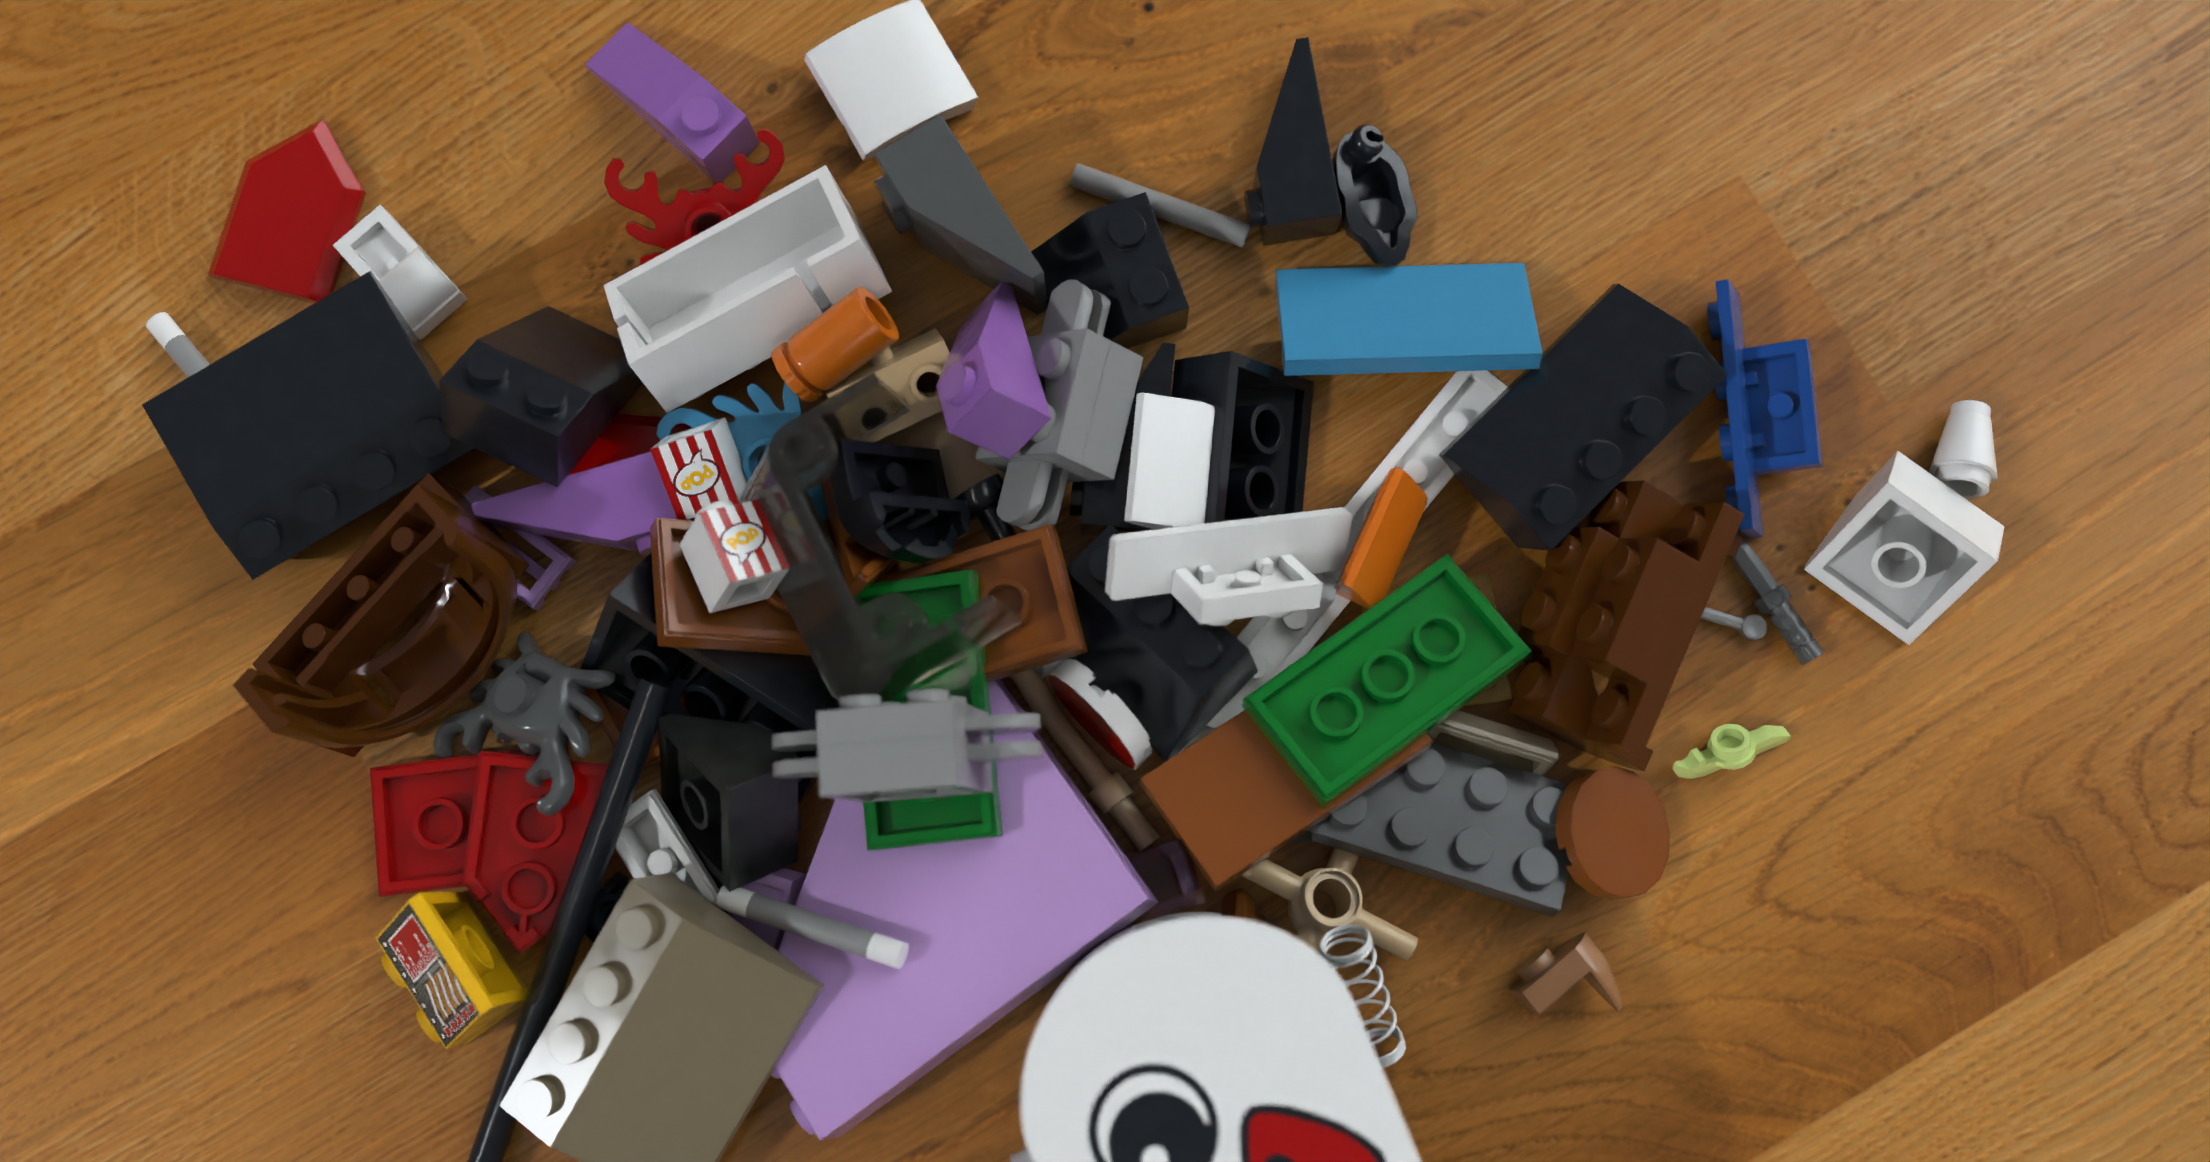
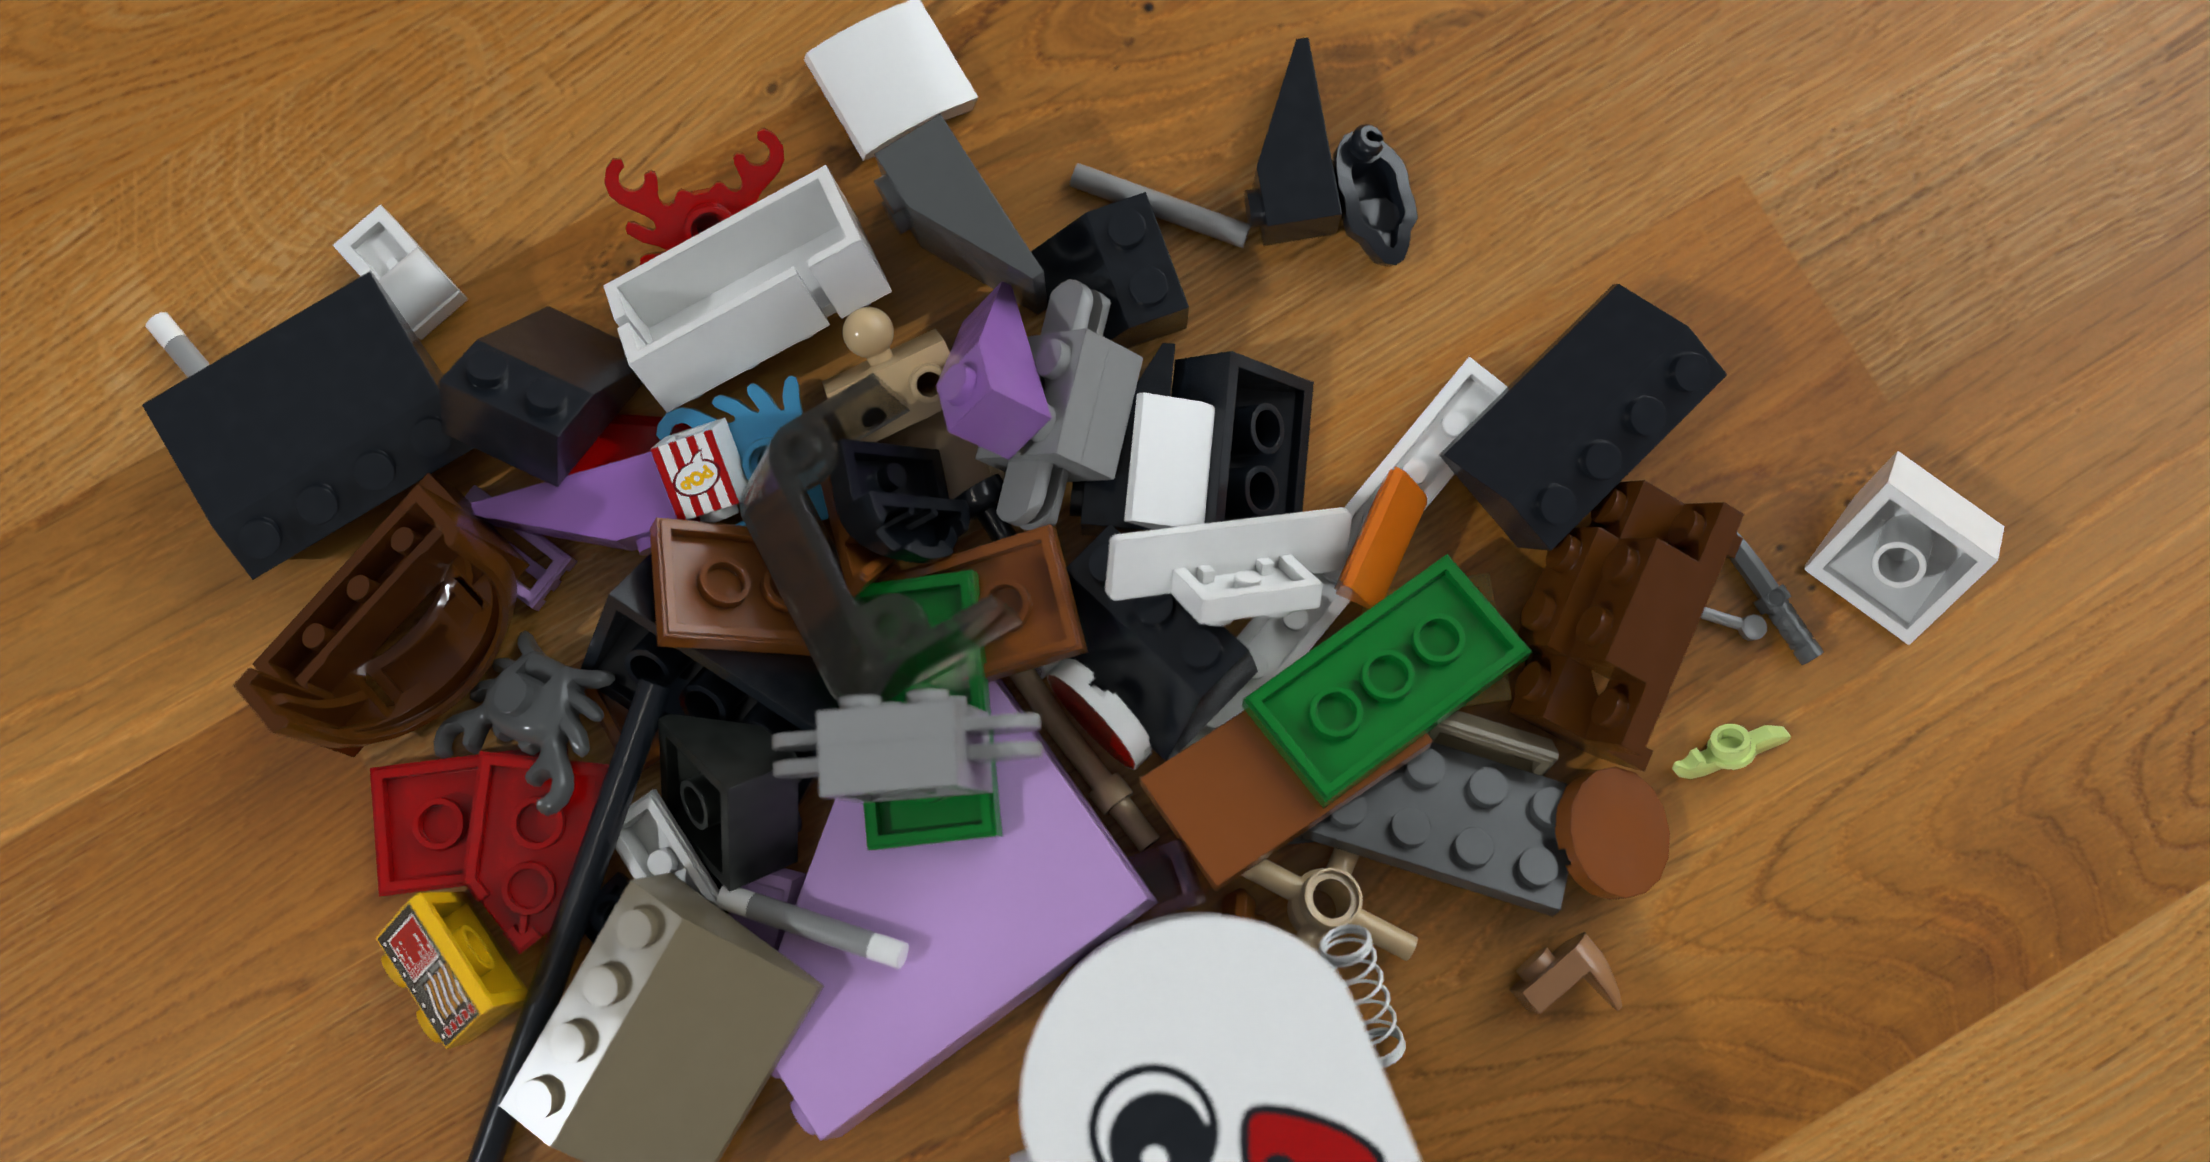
red tile [208,119,366,304] -> none
medium lavender slope [585,22,760,183] -> none
white brick [679,499,790,613] -> none
orange piece [772,286,899,403] -> none
dark azure tile [1275,263,1543,376] -> none
blue bracket [1707,279,1823,539] -> none
white cone [1929,400,1998,499] -> none

